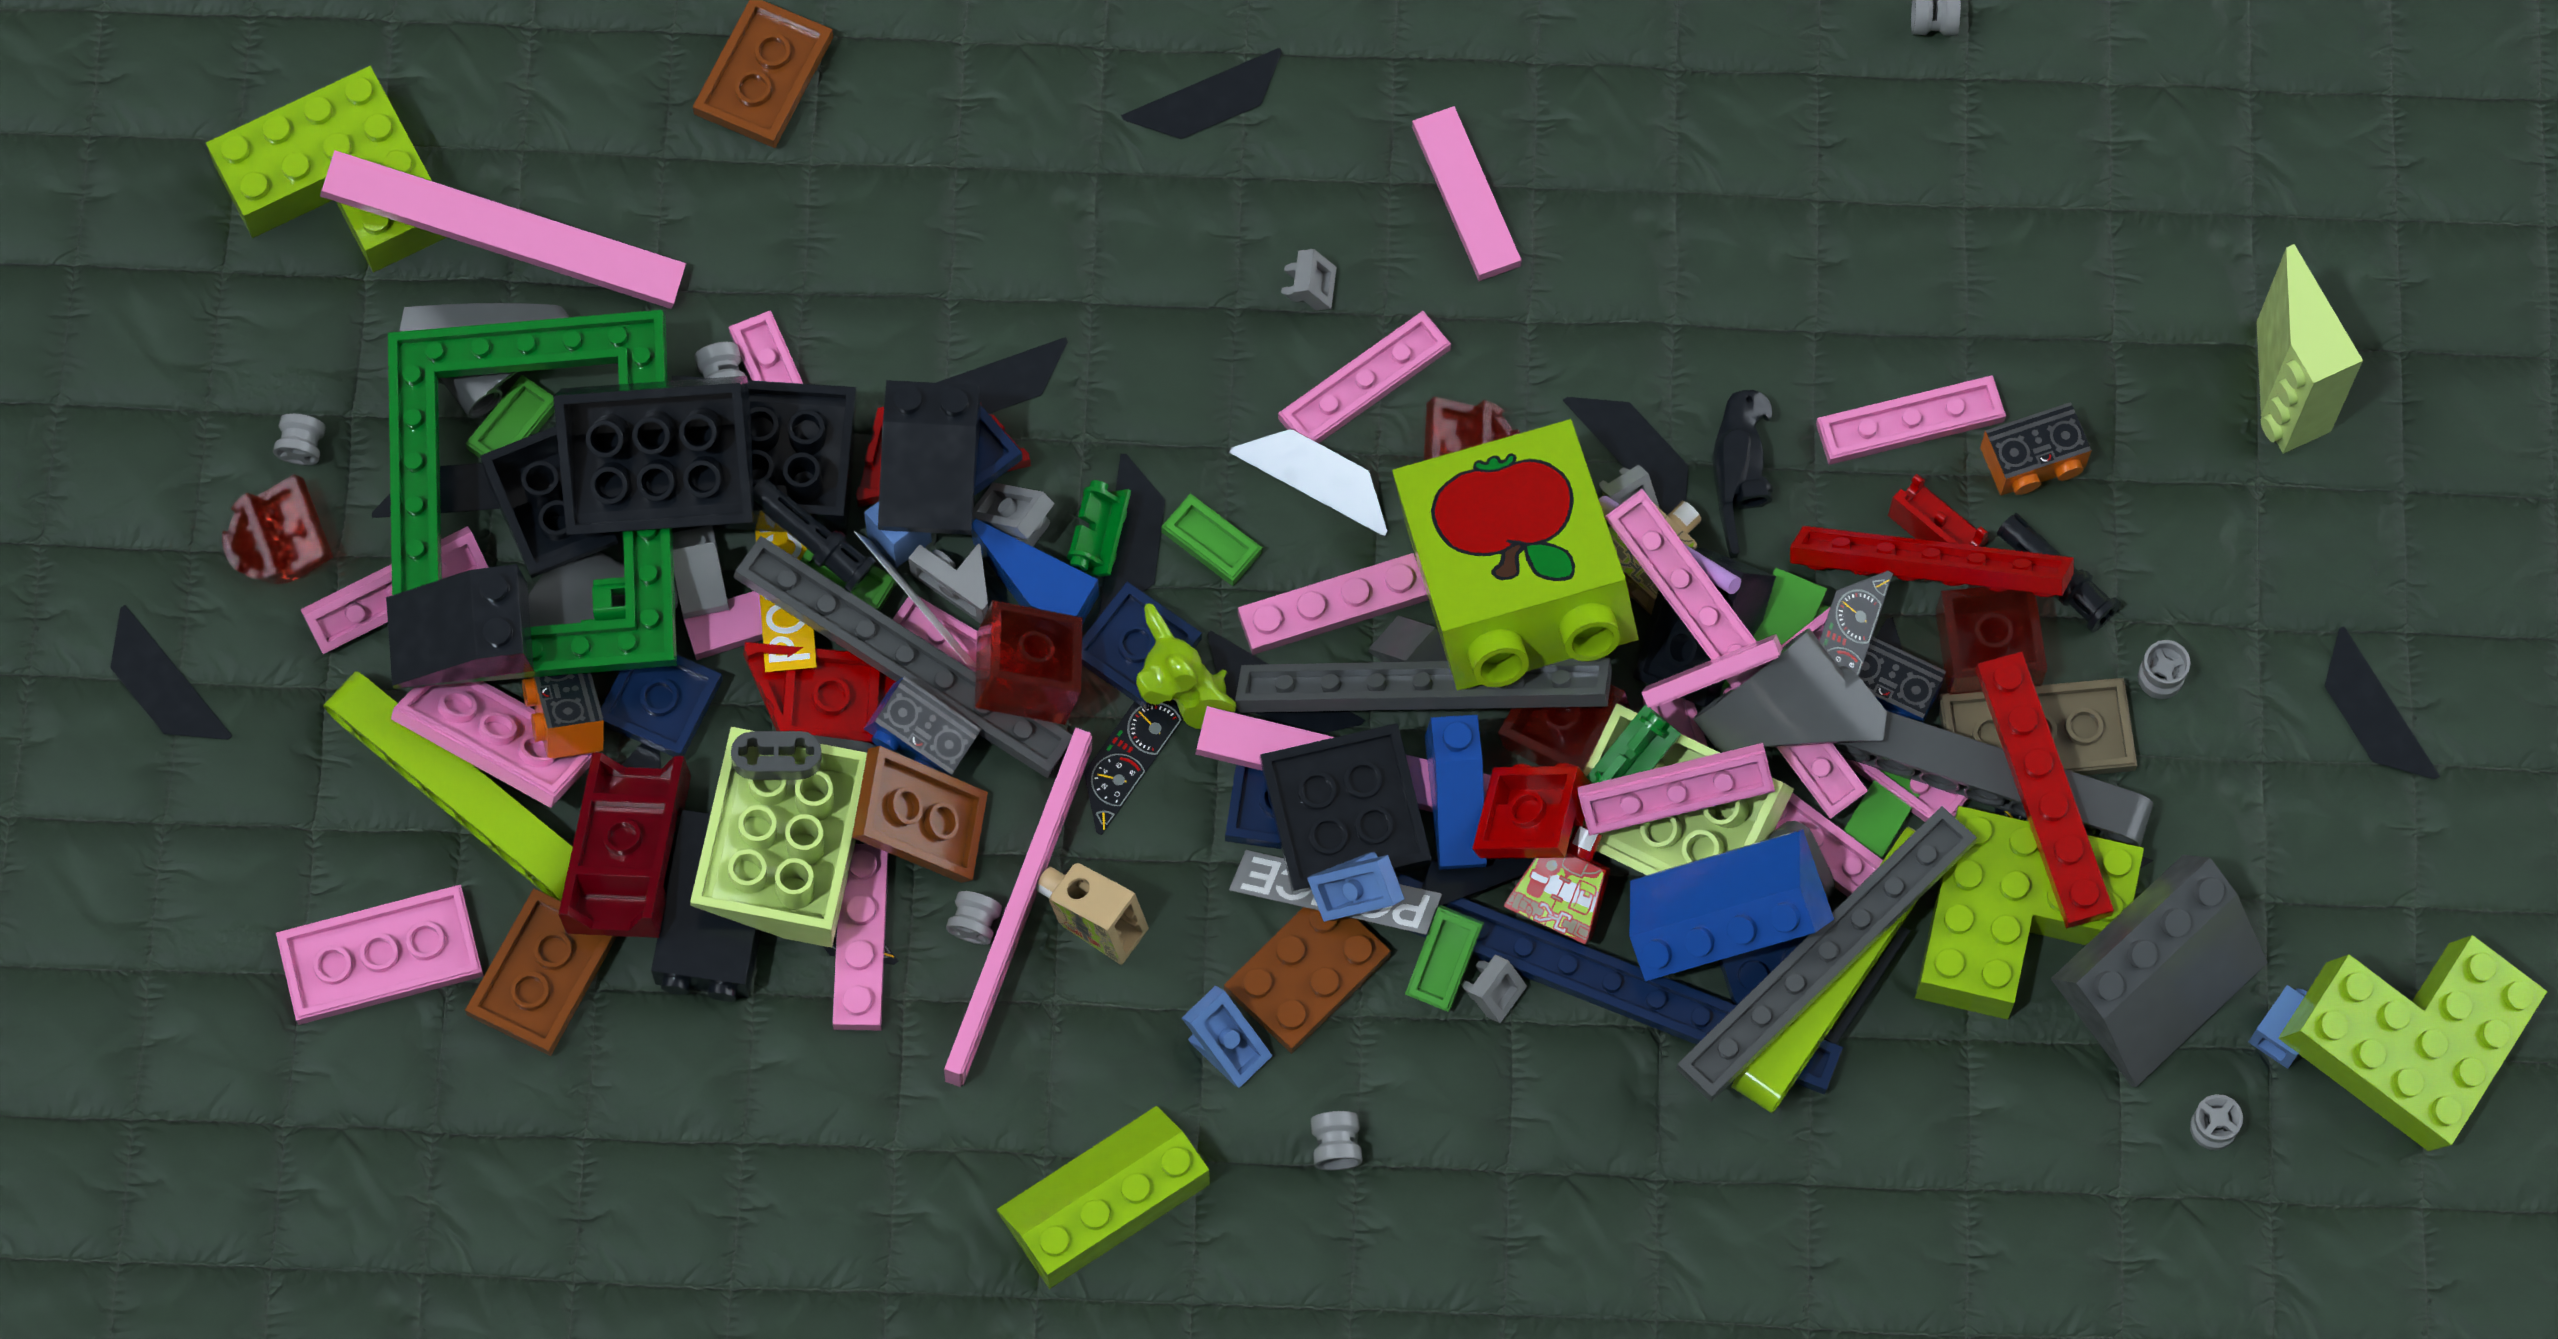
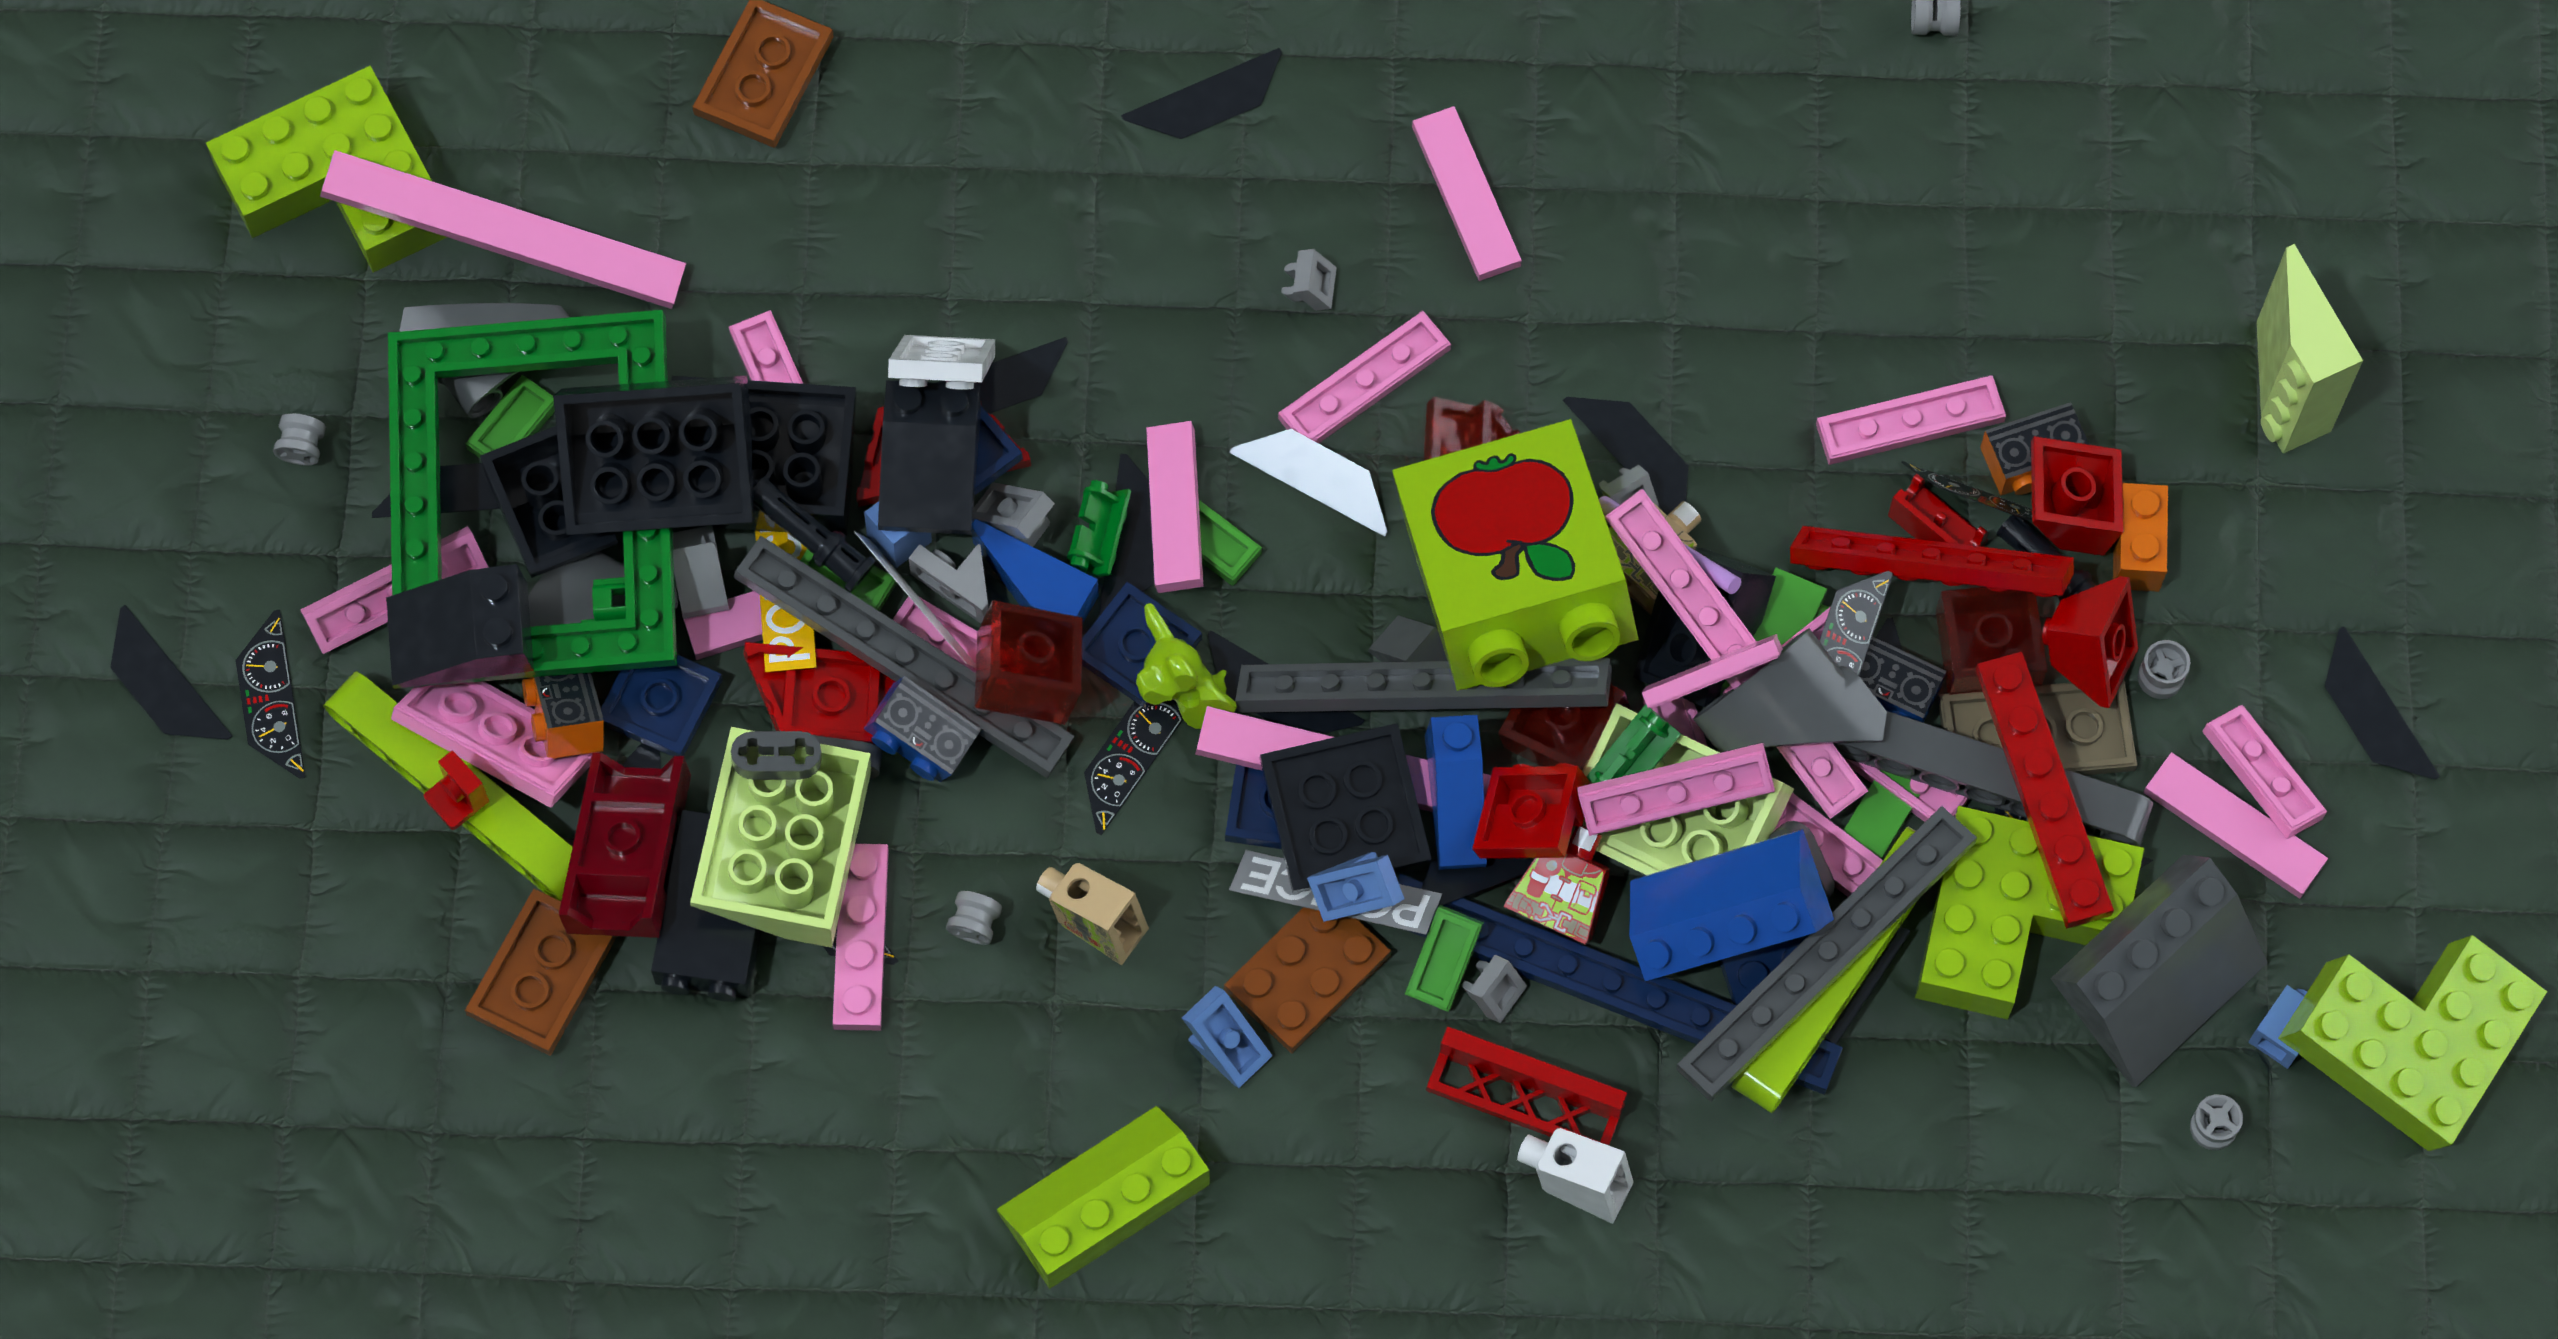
clear red slope [222,474,334,584] -> none
bright pink tile [276,885,484,1025] -> none
light grey wheel [694,342,745,378] -> none
dark orange plate [852,746,988,883] -> none
bright pink tile [944,727,1092,1087] -> none
bright pink plate [1238,553,1428,655] -> none
light grey wheel [1310,1111,1362,1171] -> none
black animal [1712,390,1773,559] -> none
none -> black sticker [236,610,305,779]
none -> red bracket [424,750,490,830]
none -> white plate [888,335,995,389]
none -> bright pink tile [1146,421,1204,593]
none -> red fence [1426,1026,1627,1145]
none -> white torso [1517,1128,1633,1224]
none -> black sticker [1901,461,2032,520]
none -> red slope [2031,436,2123,556]
none -> red slope [2042,576,2138,708]
none -> orange brick [2113,483,2168,592]
none -> bright pink tile [2143,752,2328,899]
none -> bright pink tile [2202,705,2327,839]

